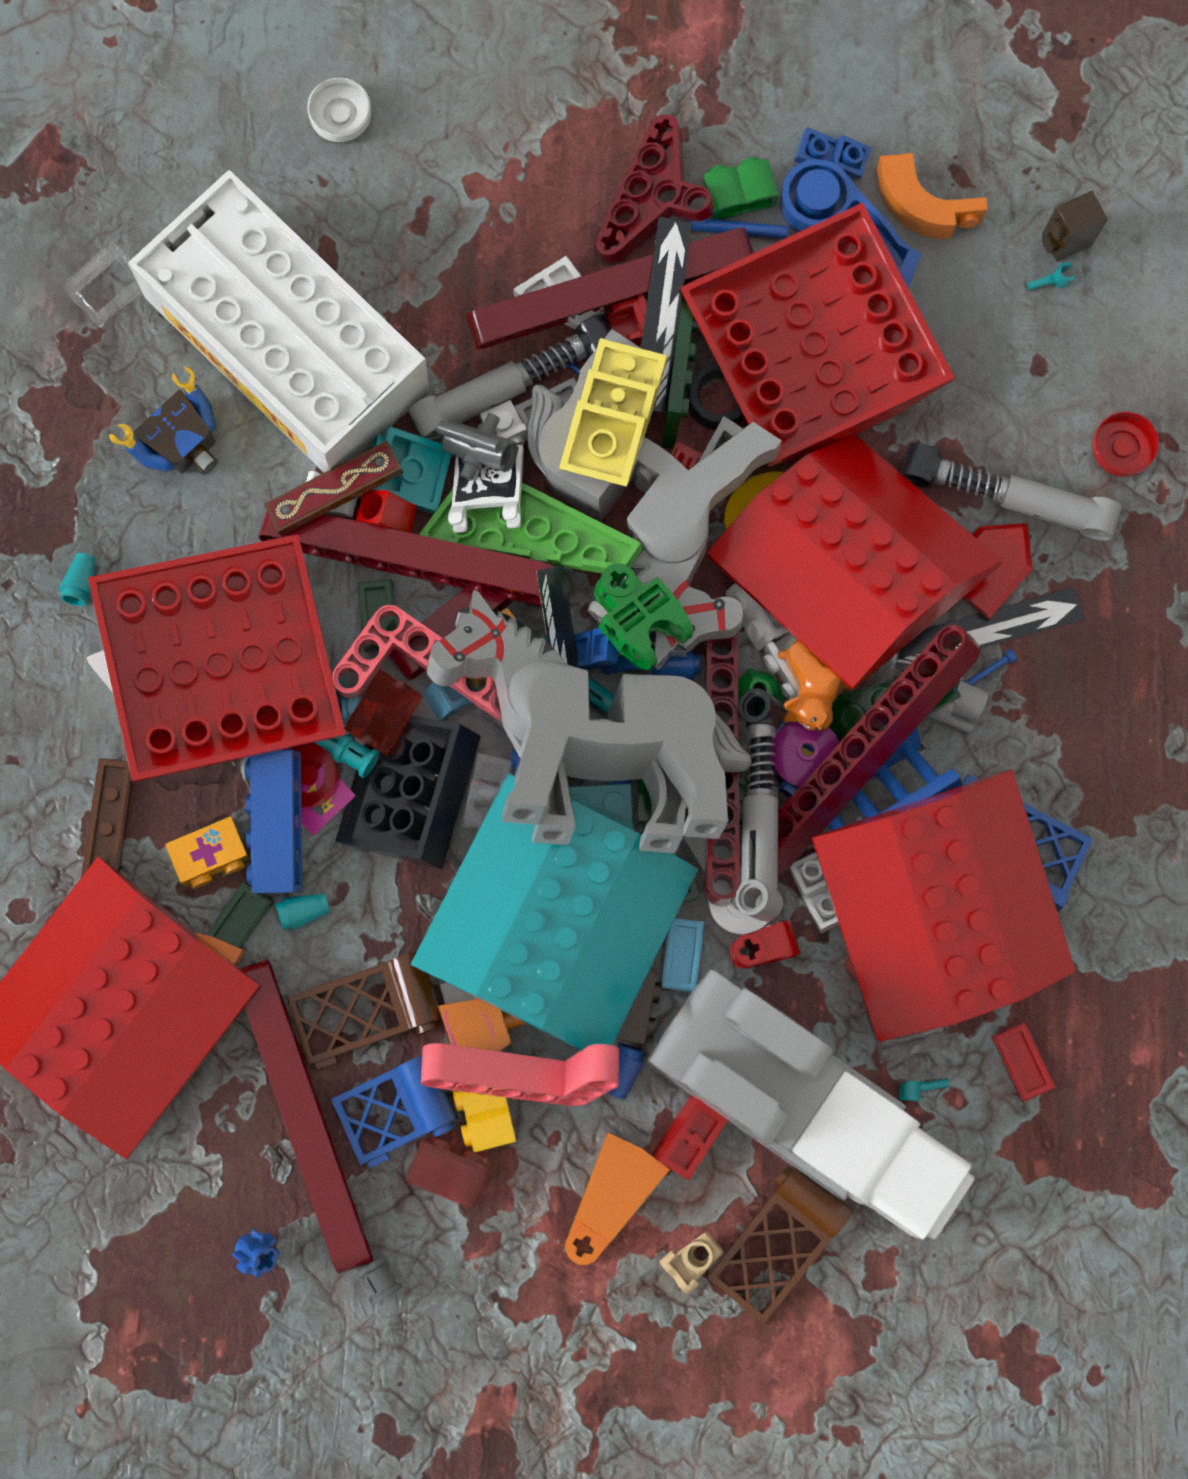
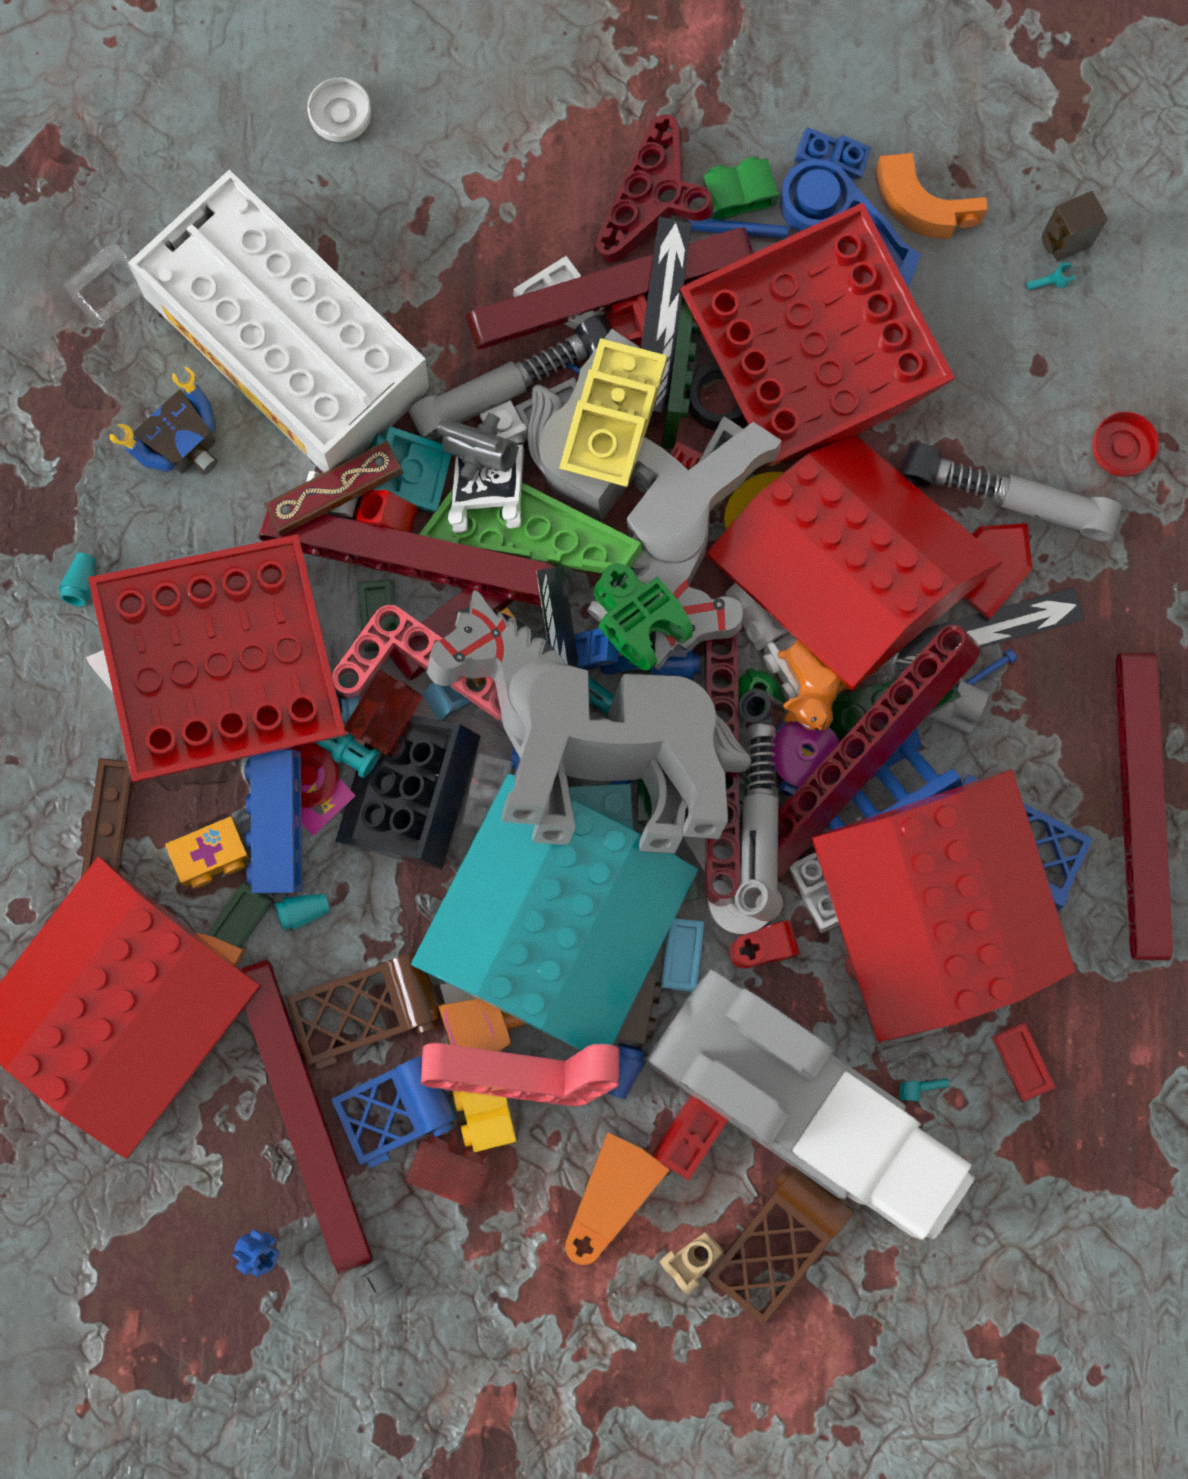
none -> dark red beam [1115,653,1173,961]

